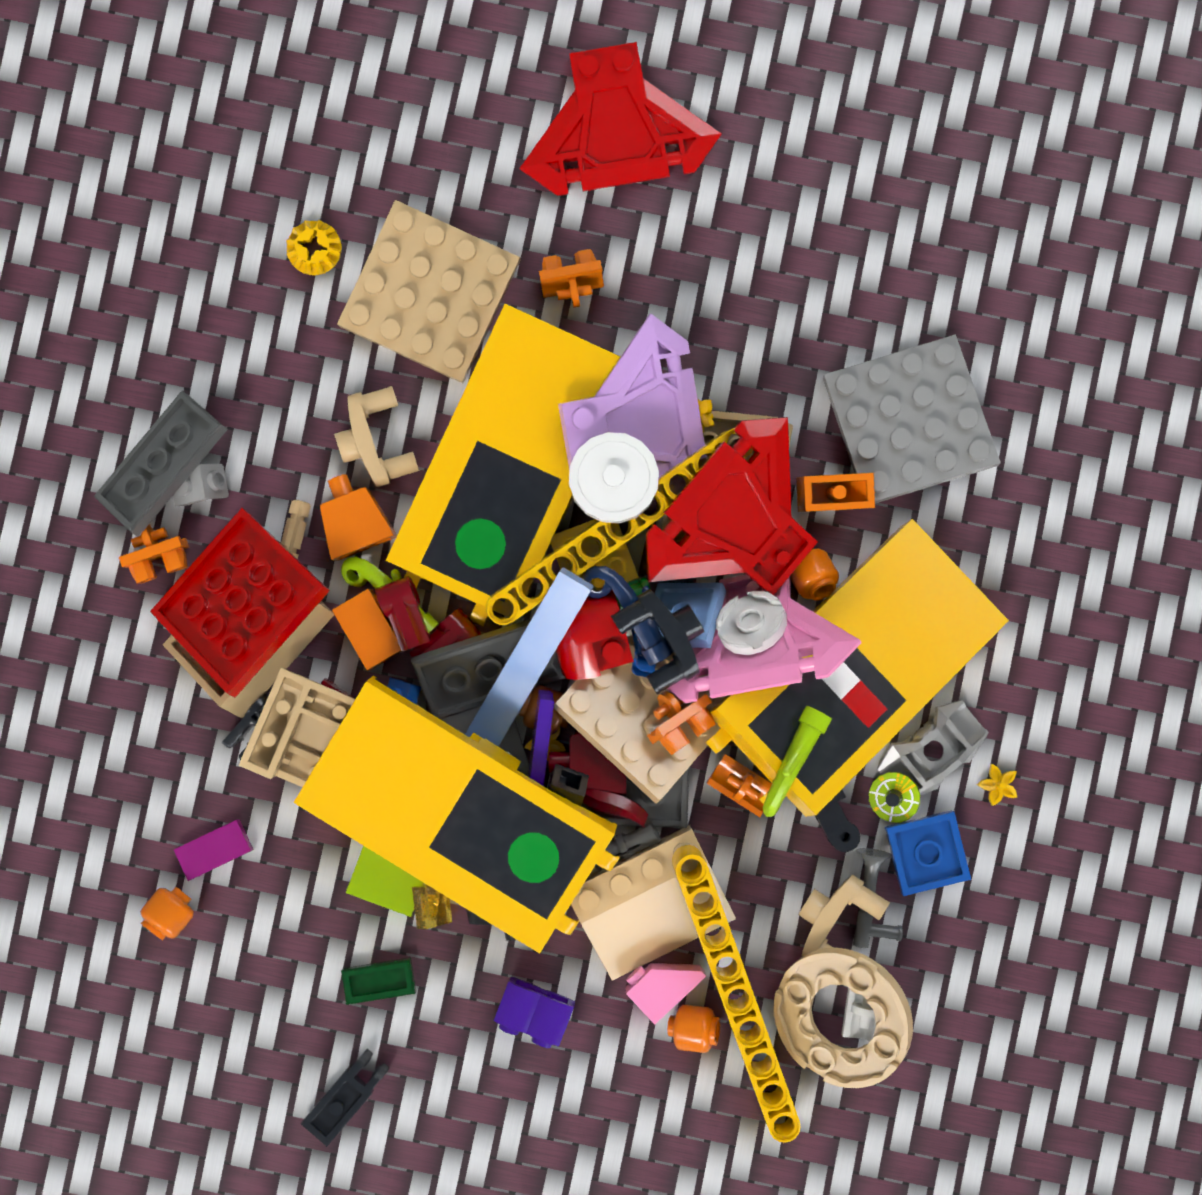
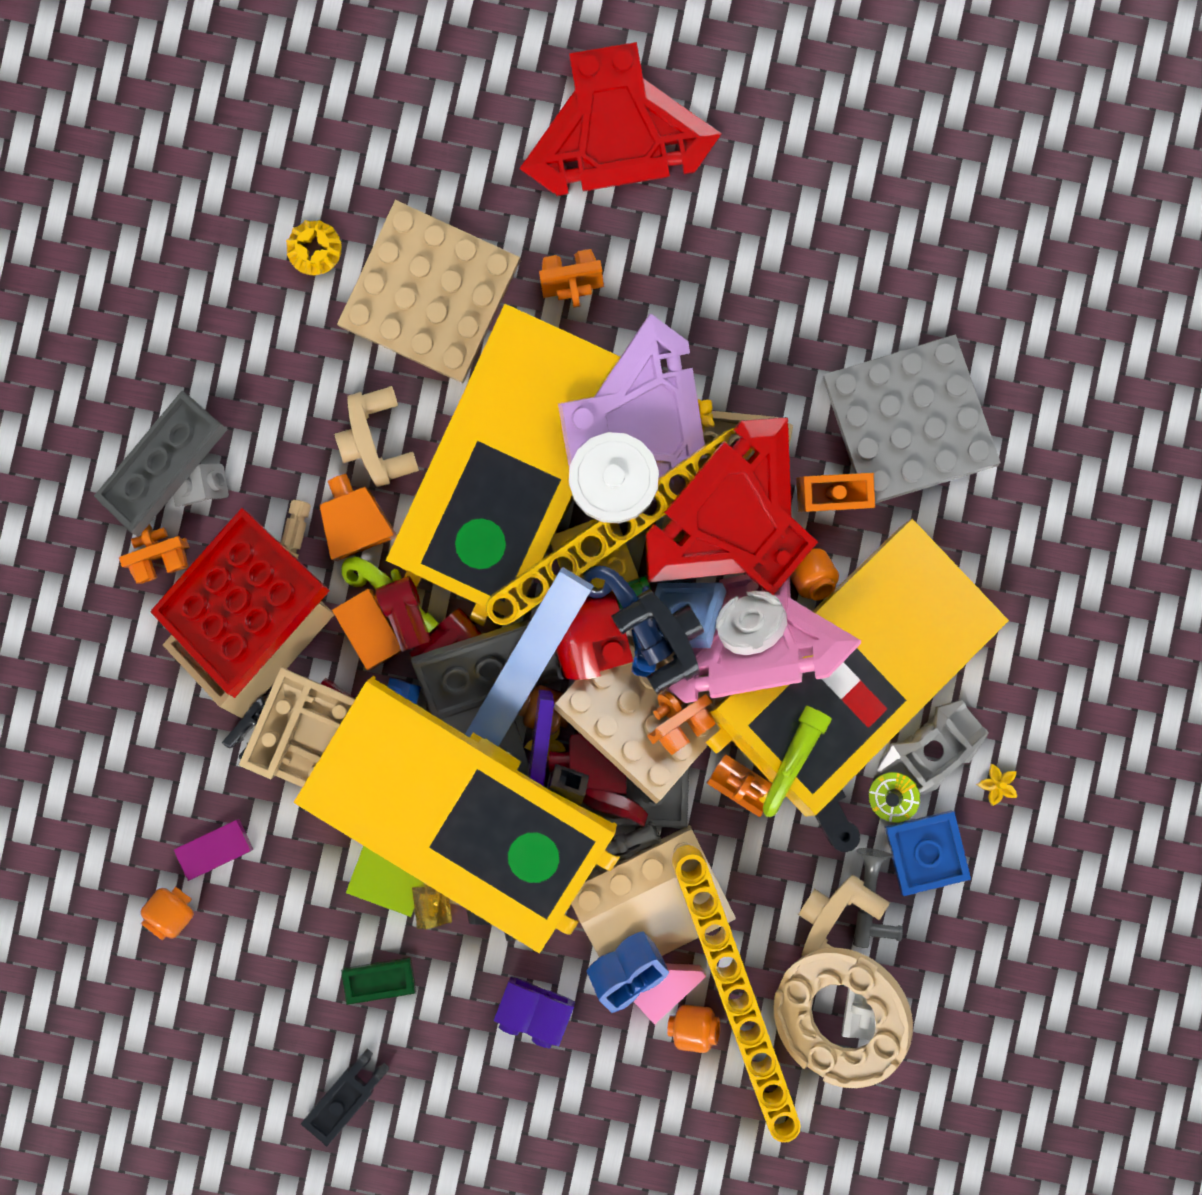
none -> blue brick [586,931,669,1013]

